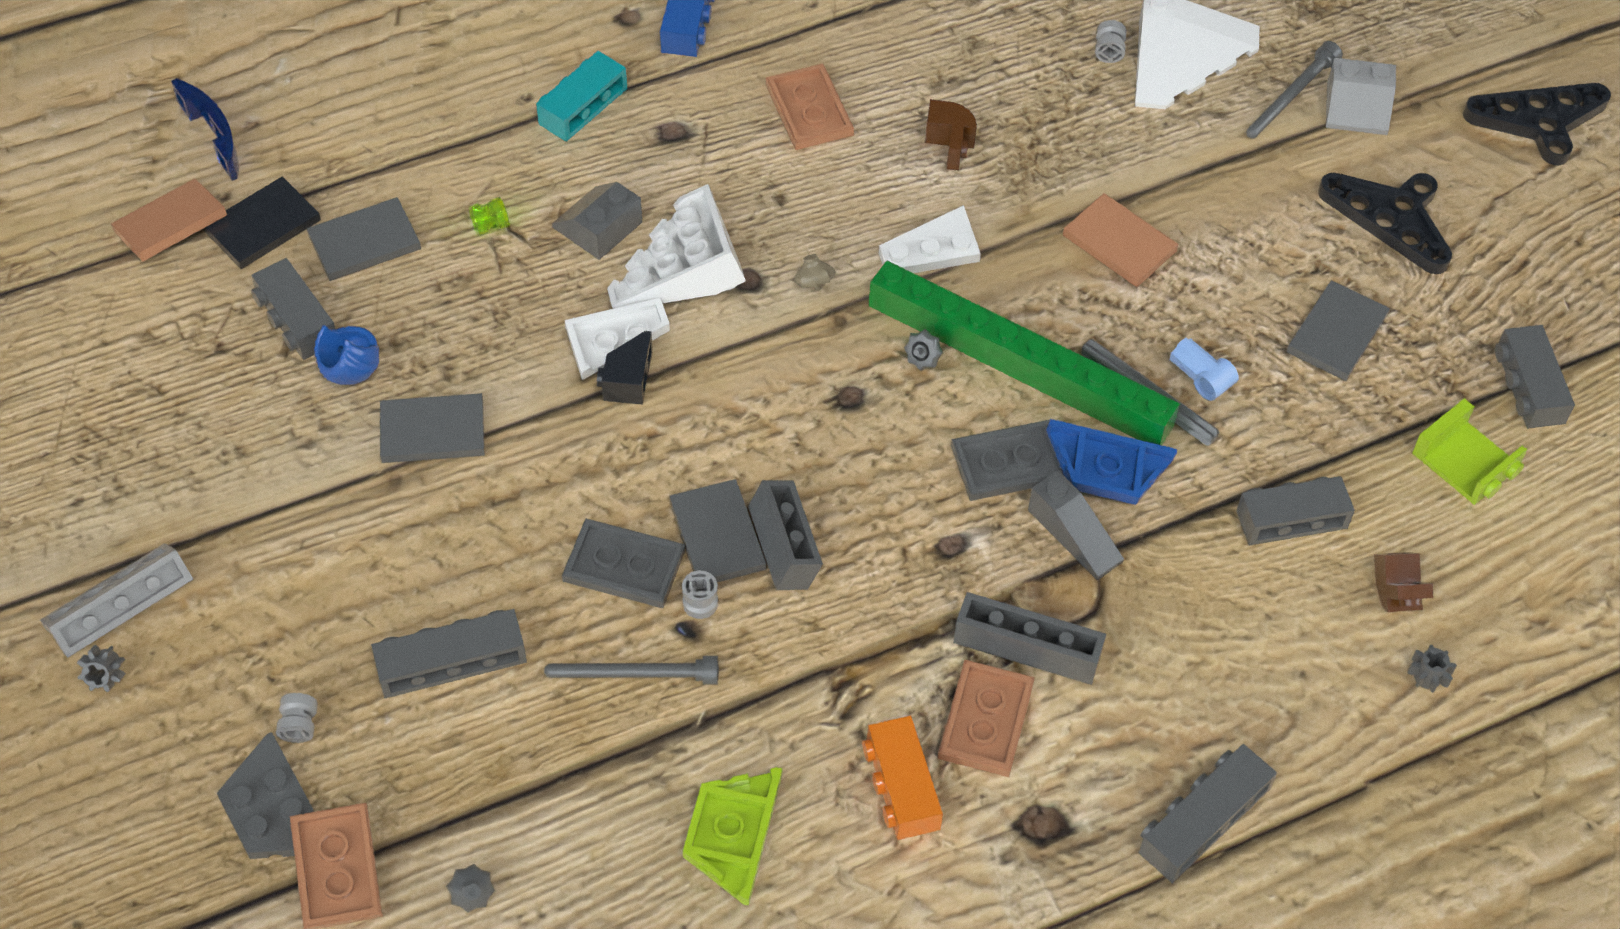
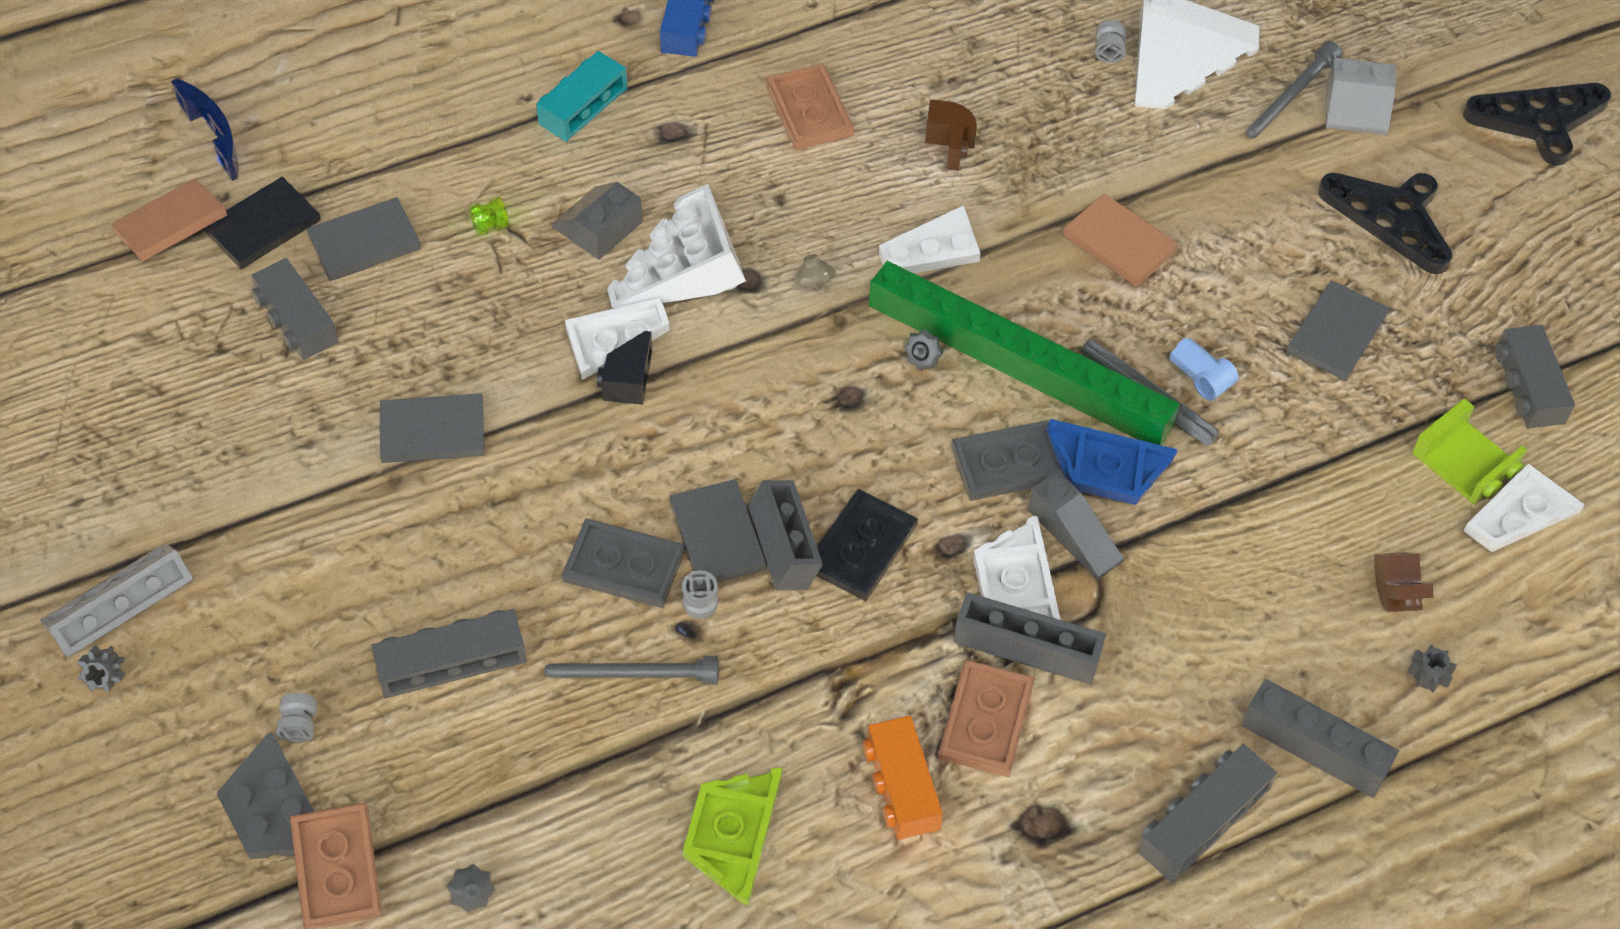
blue piece [314,325,379,385] -> none
dark grey brick [1236,476,1355,546] -> none
none -> black tile [816,489,918,602]
none -> white wing [973,516,1061,620]
none -> dark grey brick [1241,678,1400,798]
none -> white wing [1464,464,1585,552]

